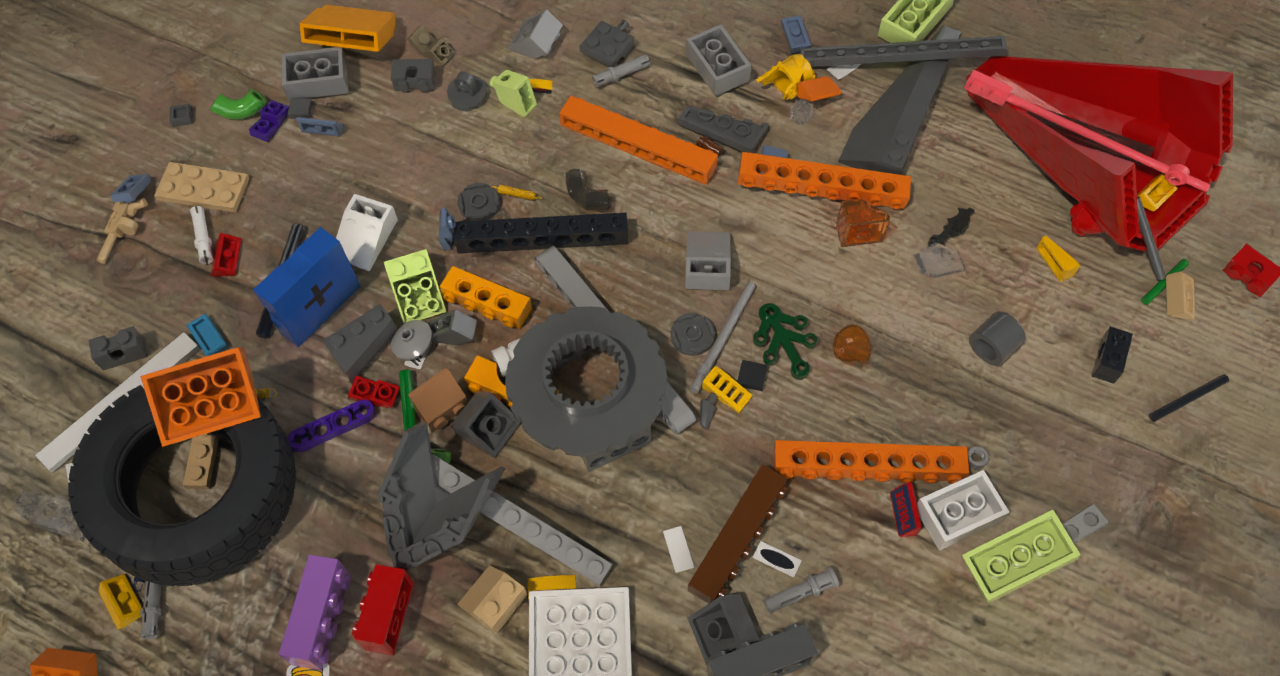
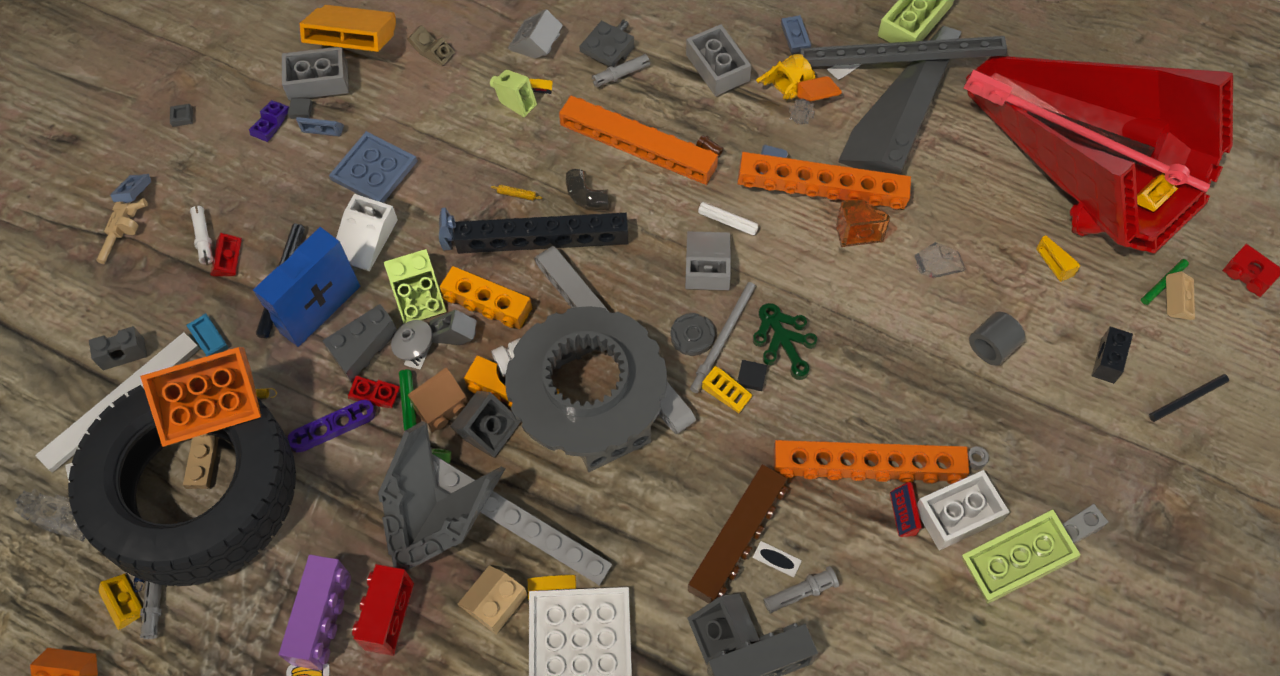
tan plate [154,162,250,213] -> none
bright green cylinder [209,89,267,120] -> none
dark grey brick [391,59,436,92] -> none
dark grey tile [447,71,488,111] -> none
dark grey tile [457,183,500,221] -> none
white sticker [663,526,694,573] -> none
dark grey wing [678,106,769,153] -> none
dark grey bar [700,392,718,430] -> none
clear orange helmet [833,324,871,365] -> none
pearl dark grey piece [928,208,975,251] -> none
dark grey bar [1137,196,1166,280] -> none
none -> sand blue plate [329,131,417,203]
none -> white axle [698,202,759,235]

